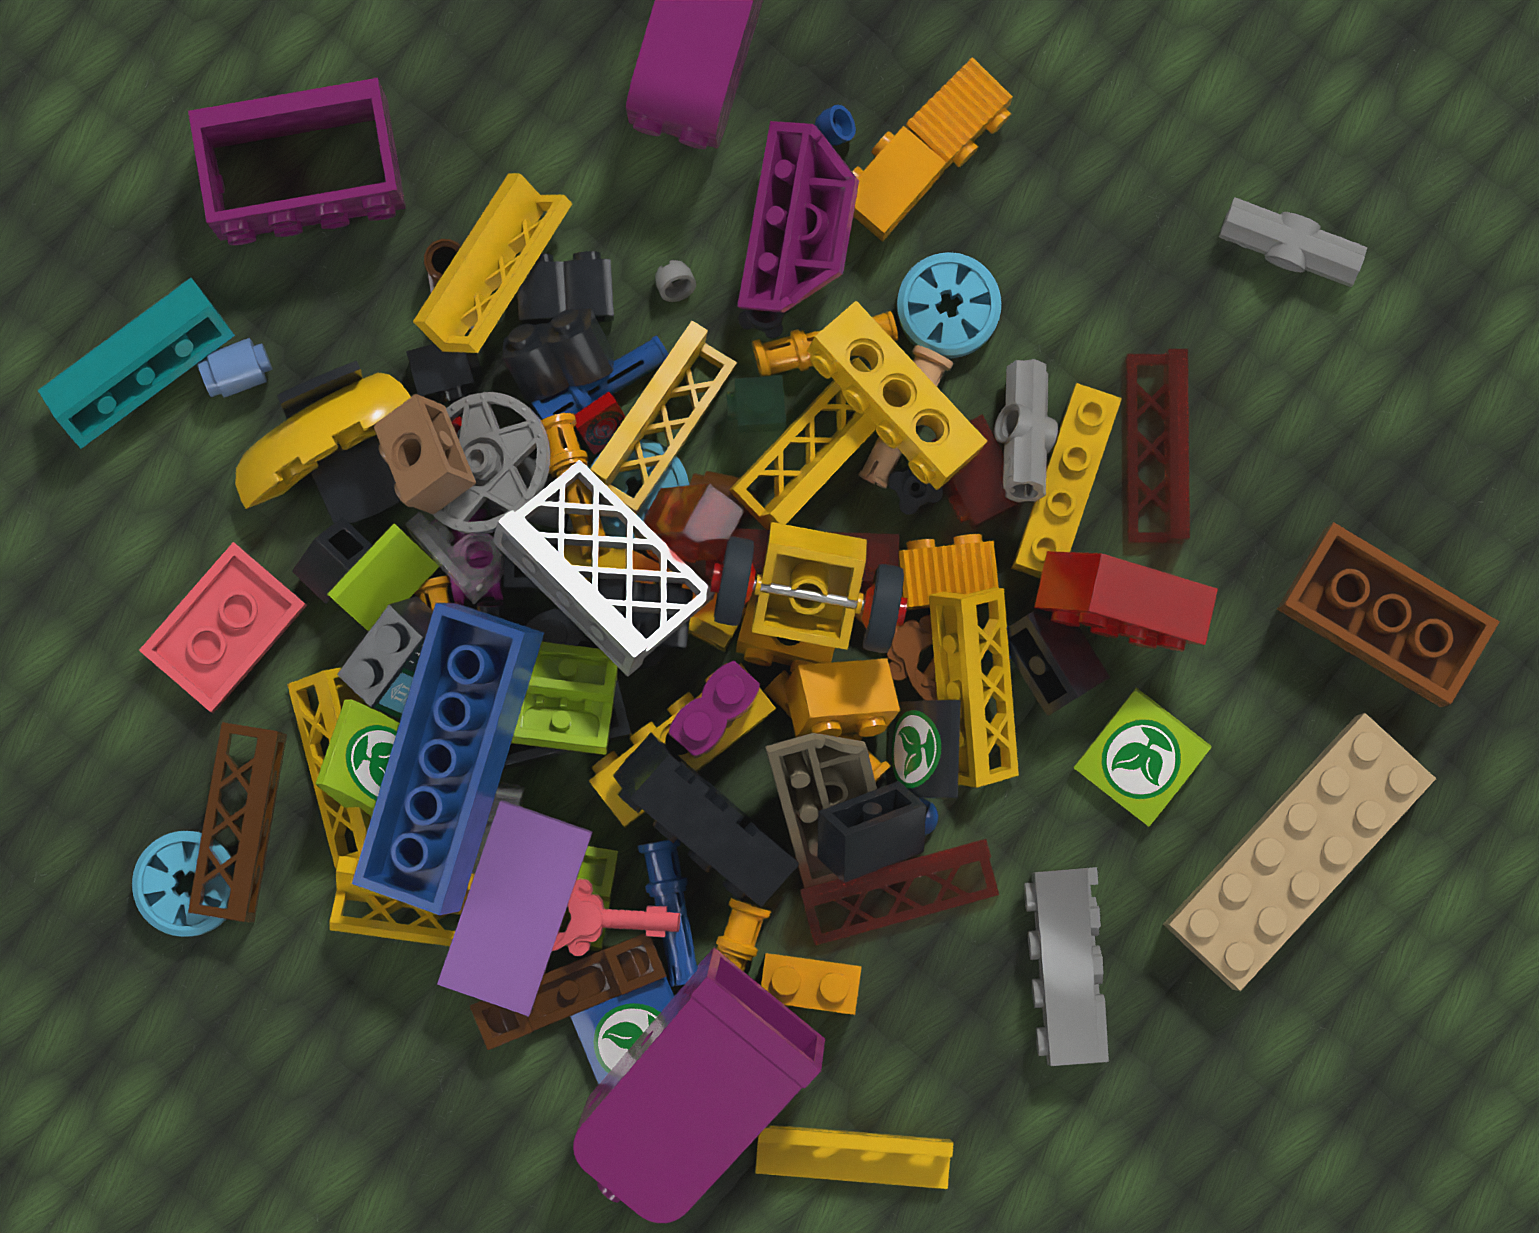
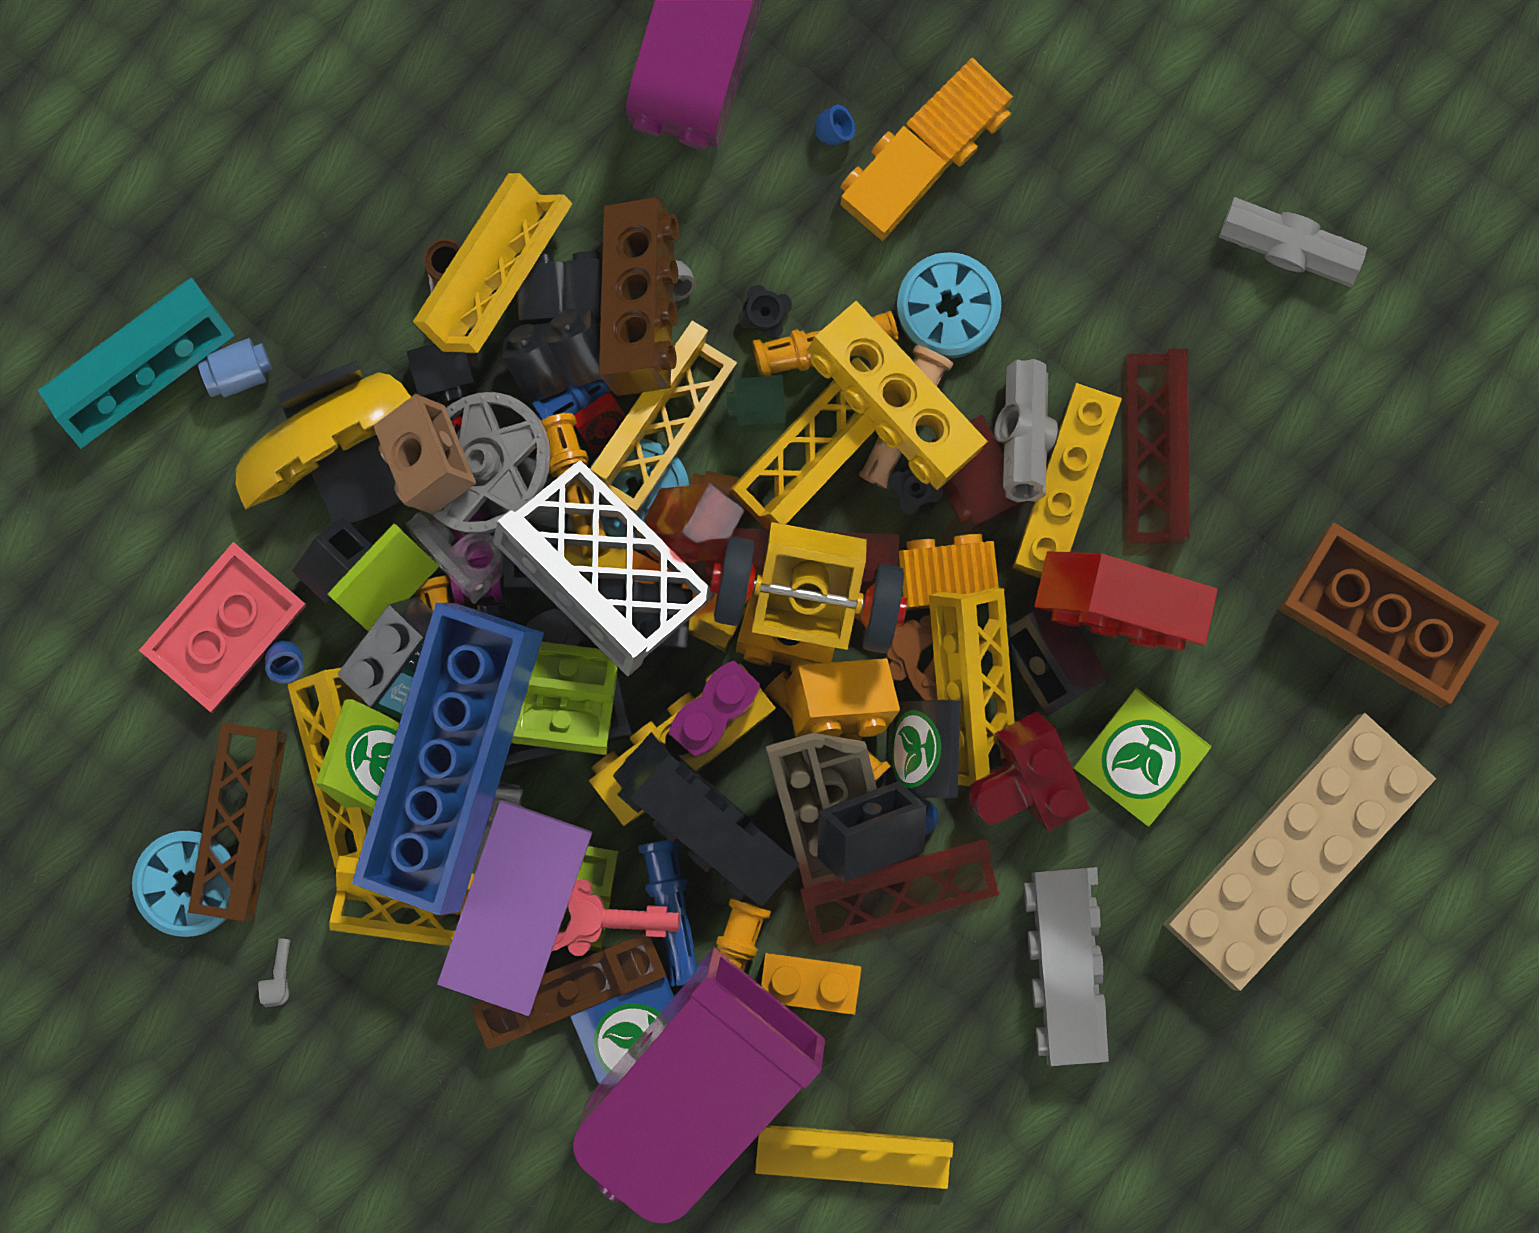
magenta hose [188,78,406,245] -> none
magenta wedge [737,121,859,313] -> none
none -> light grey hand [258,938,290,1007]
none -> blue hinge [265,641,304,683]
none -> reddish brown brick [599,197,679,396]
none -> dark red brick [968,711,1090,831]

